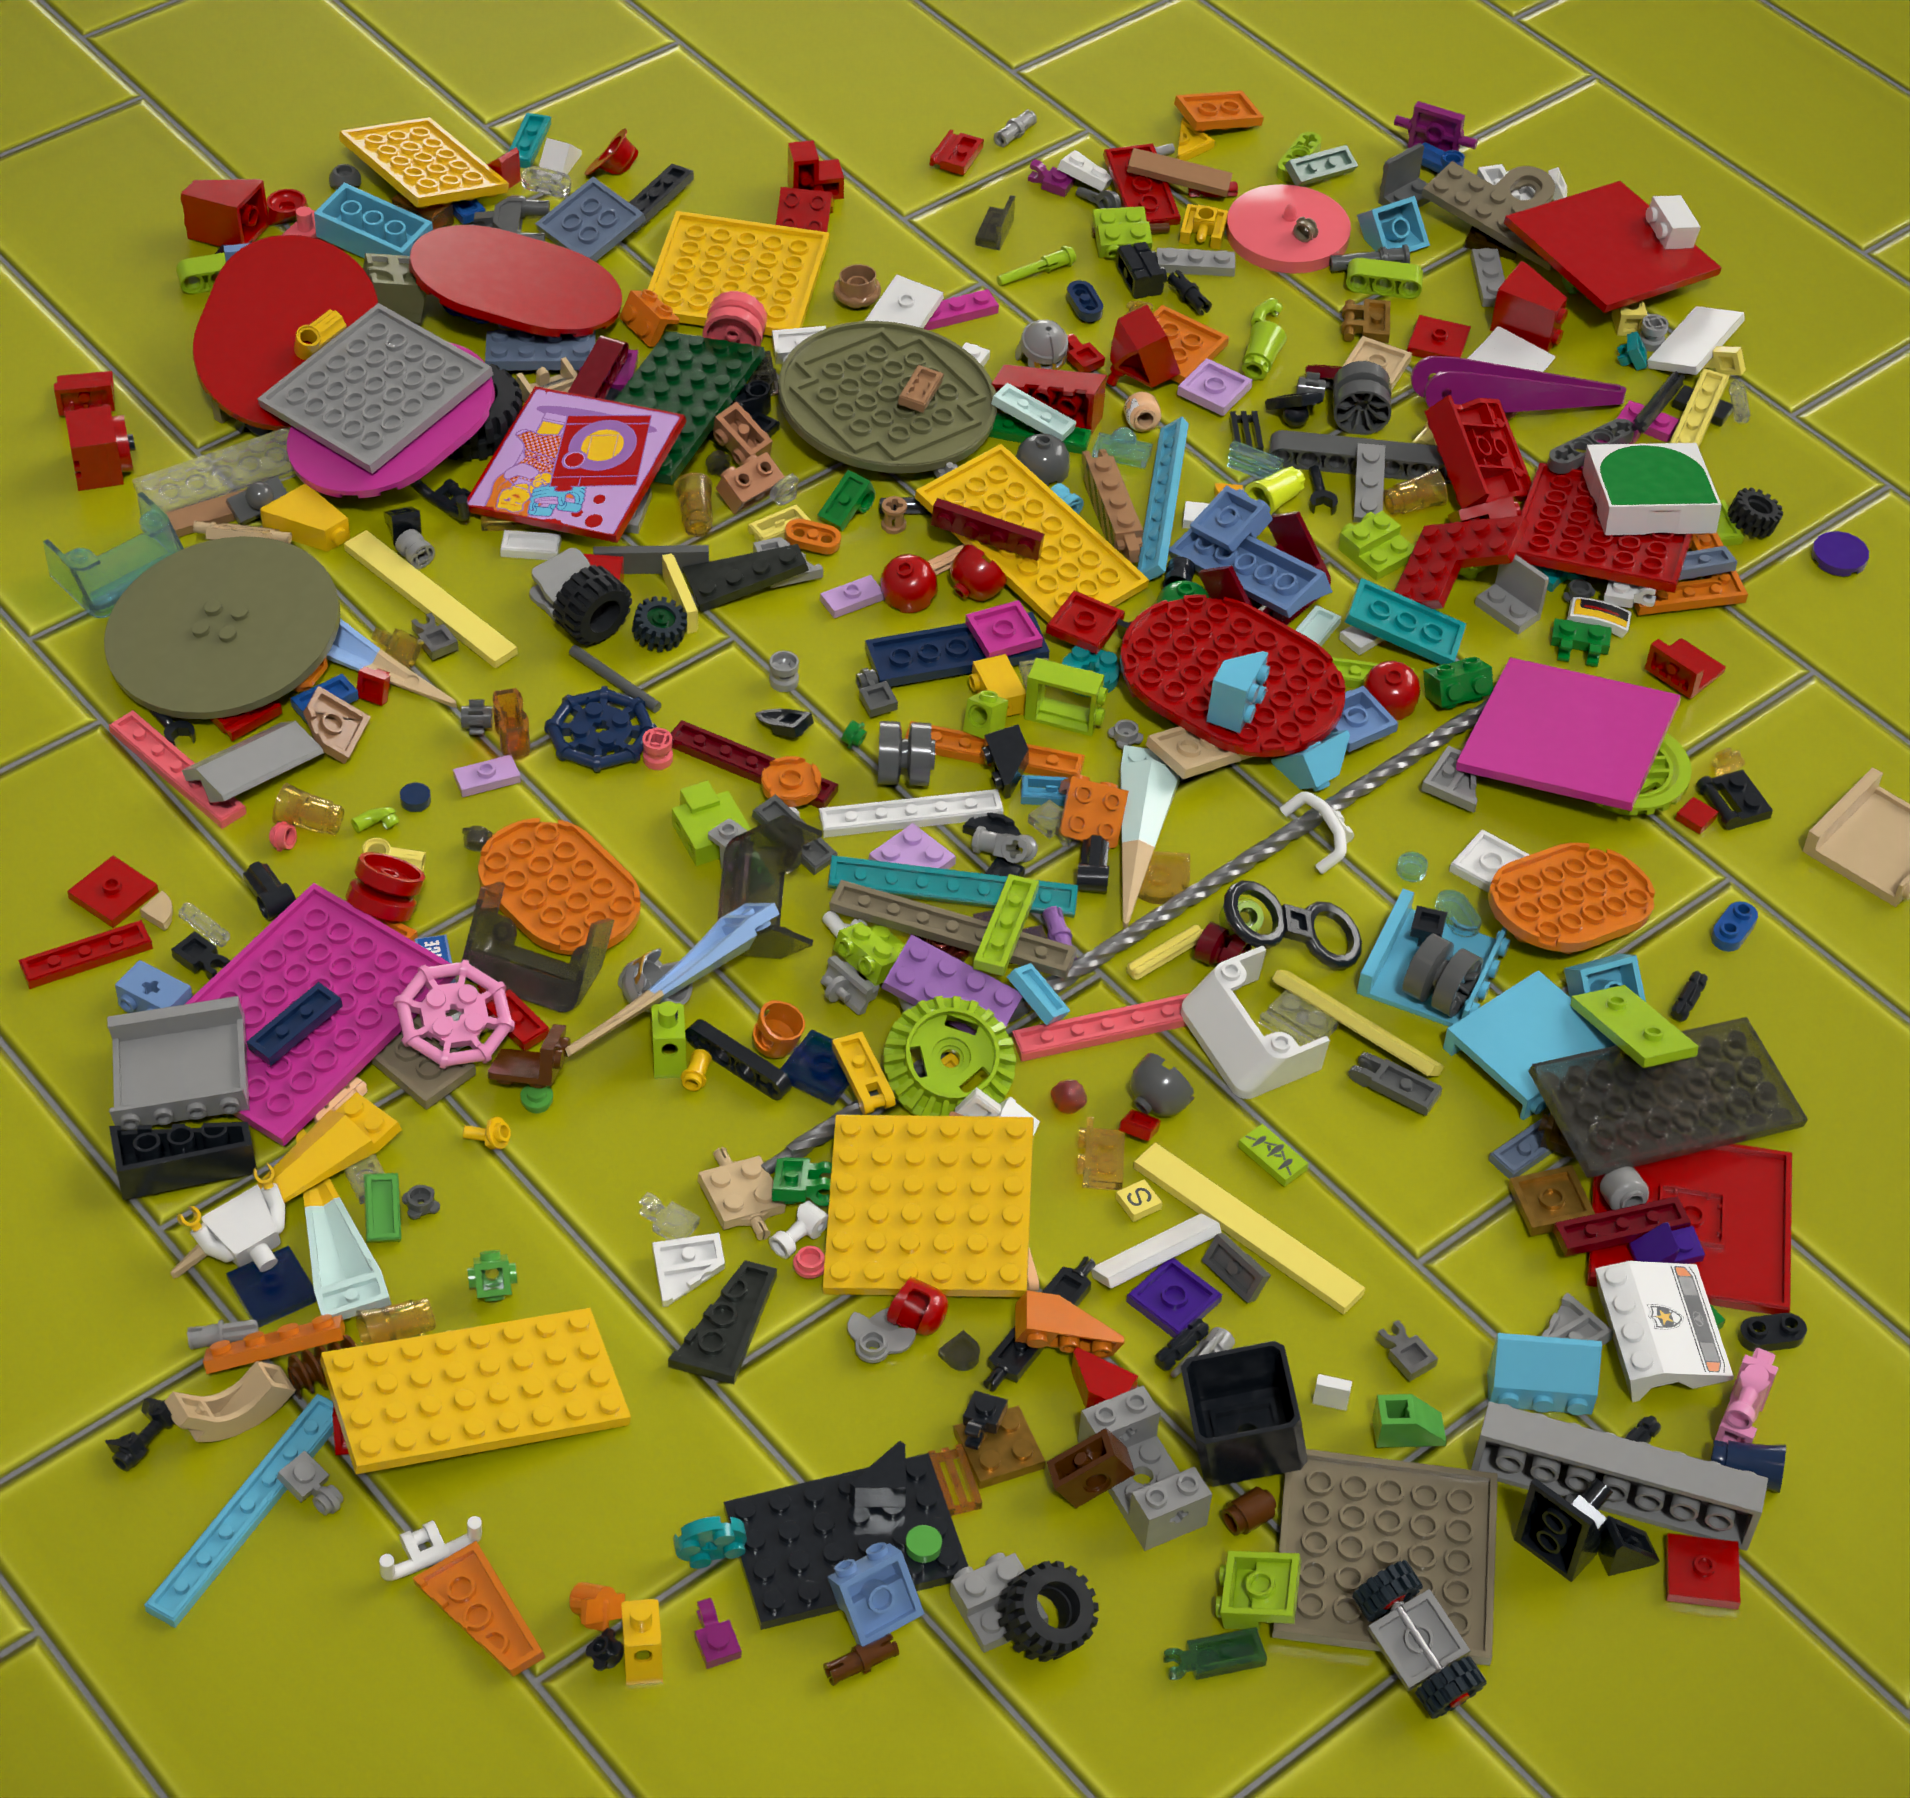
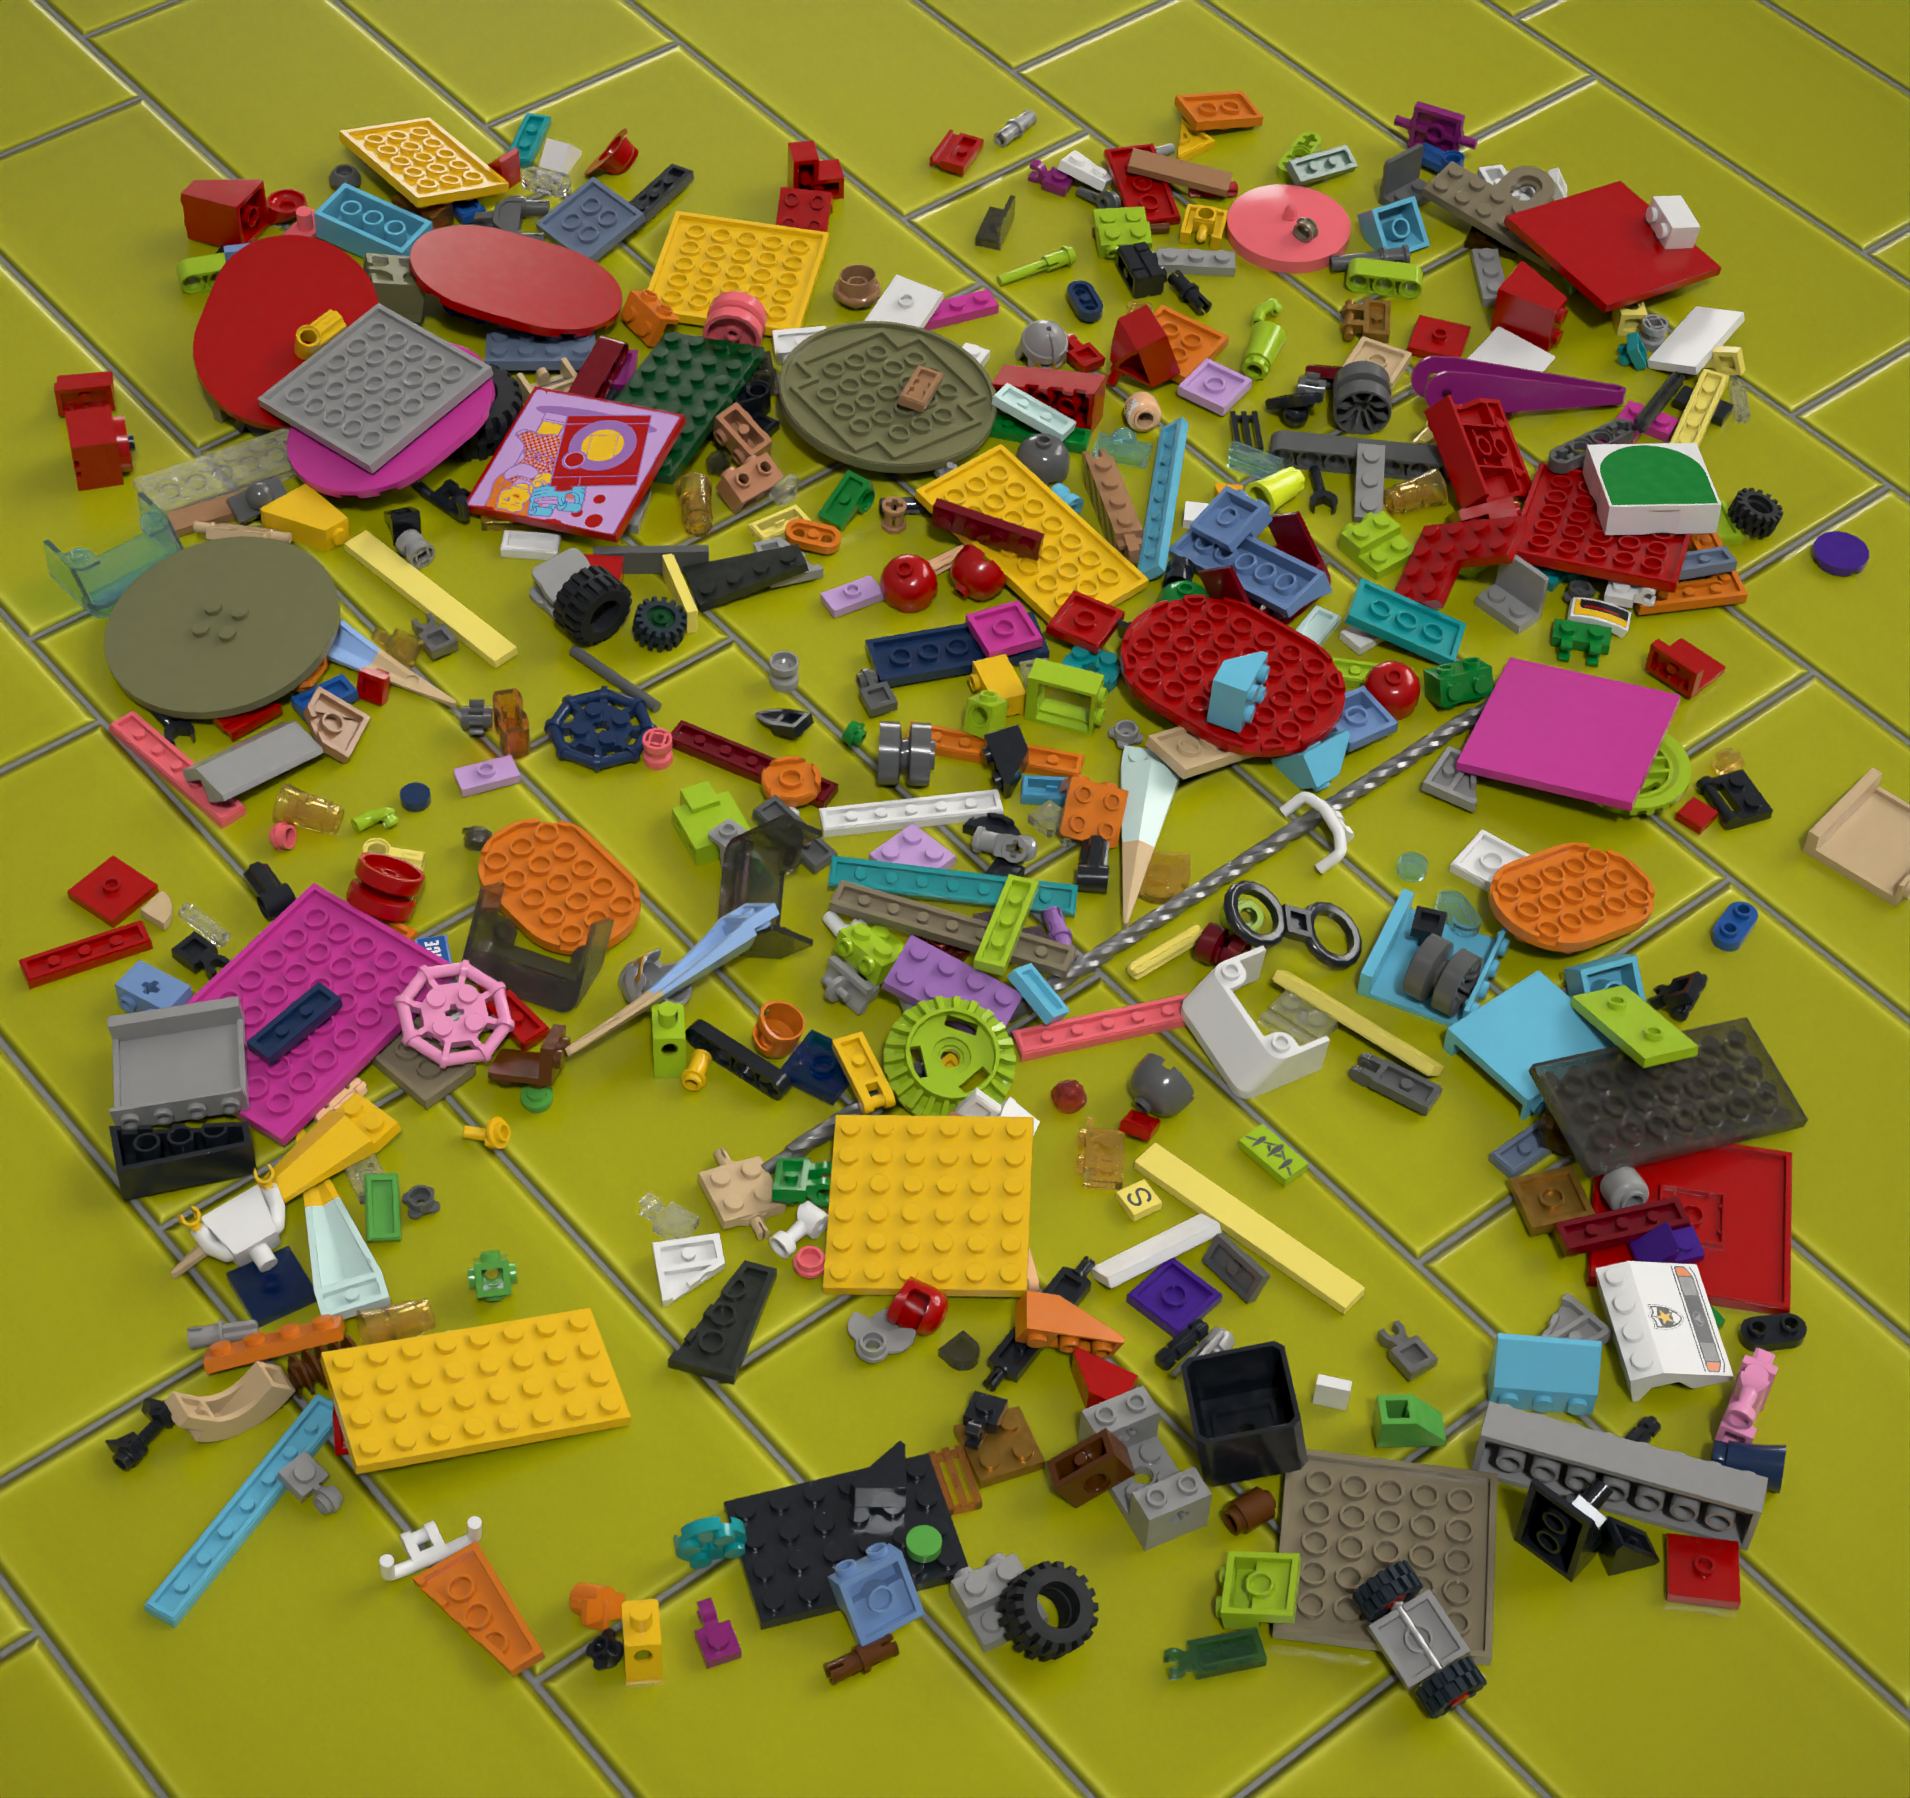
none -> black plate [1648,971,1705,1010]

